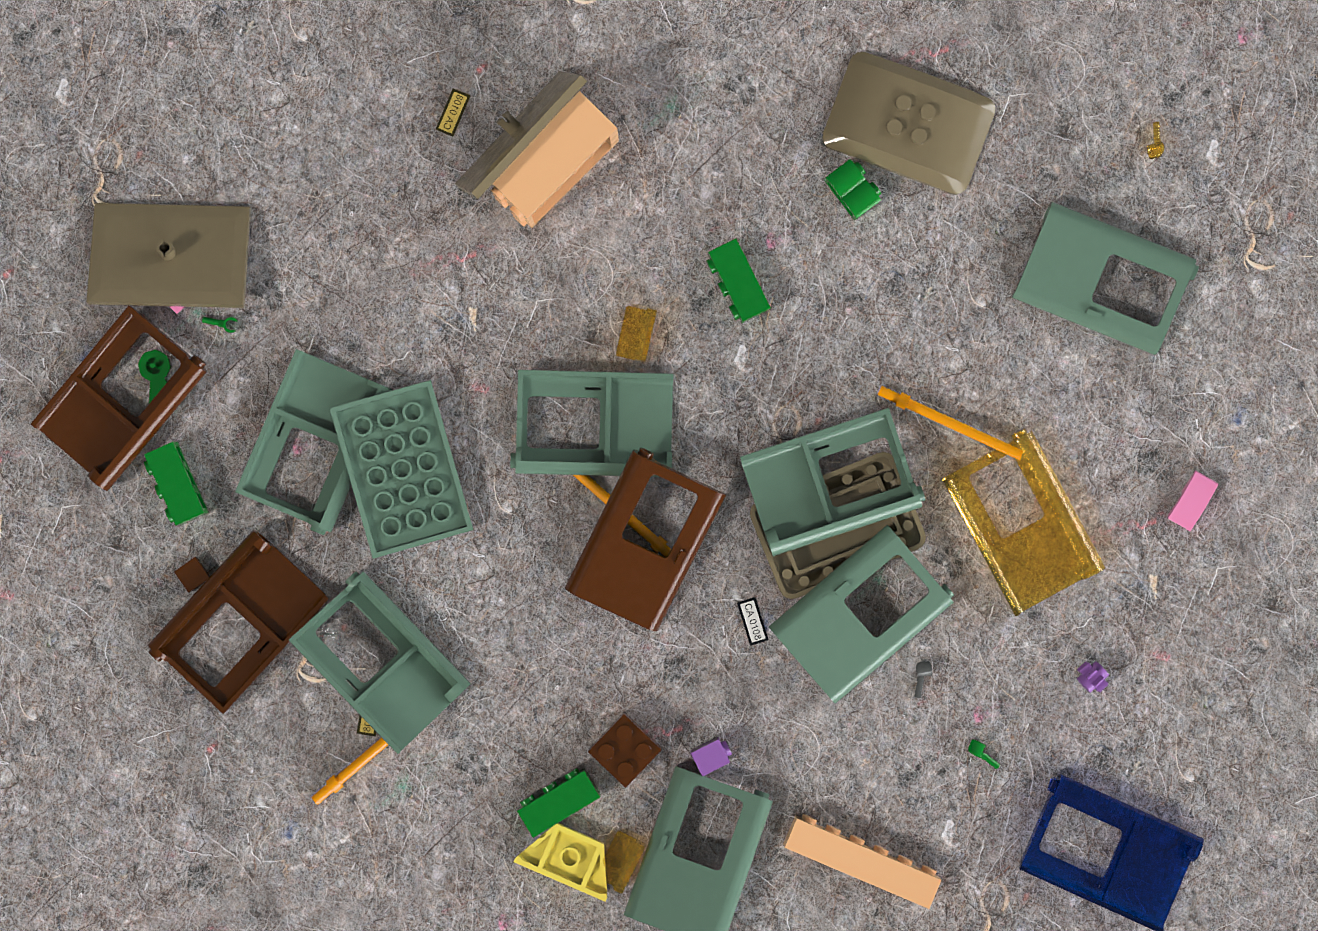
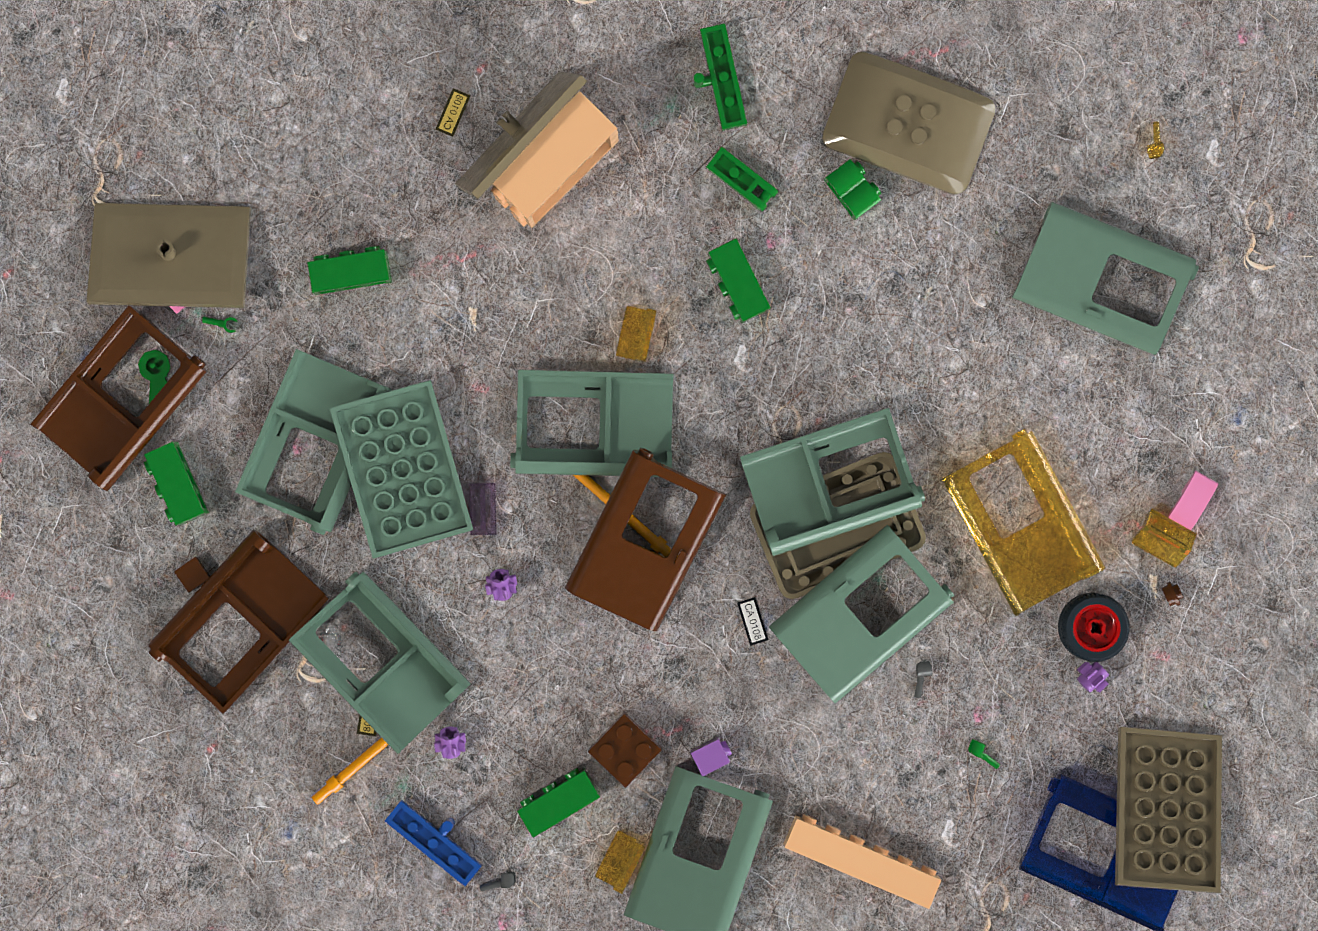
light yellow wing [514,823,608,902] -> none
light orange bar [878,386,1024,460] -> none
none -> green brick [307,246,392,295]
none -> blue plate [385,800,482,886]
none -> medium lavender gear [434,726,466,759]
none -> clear purple tile [469,483,497,535]
none -> dark grey hand [480,872,516,891]
none -> medium lavender gear [485,569,518,601]
none -> green plate [693,24,747,131]
none -> green plate [706,147,778,212]
none -> wheel [1058,593,1130,662]
none -> dark tan piece [1115,727,1222,893]
none -> clear yellow panel [1132,508,1197,567]
none -> reddish brown plate [1162,581,1184,607]

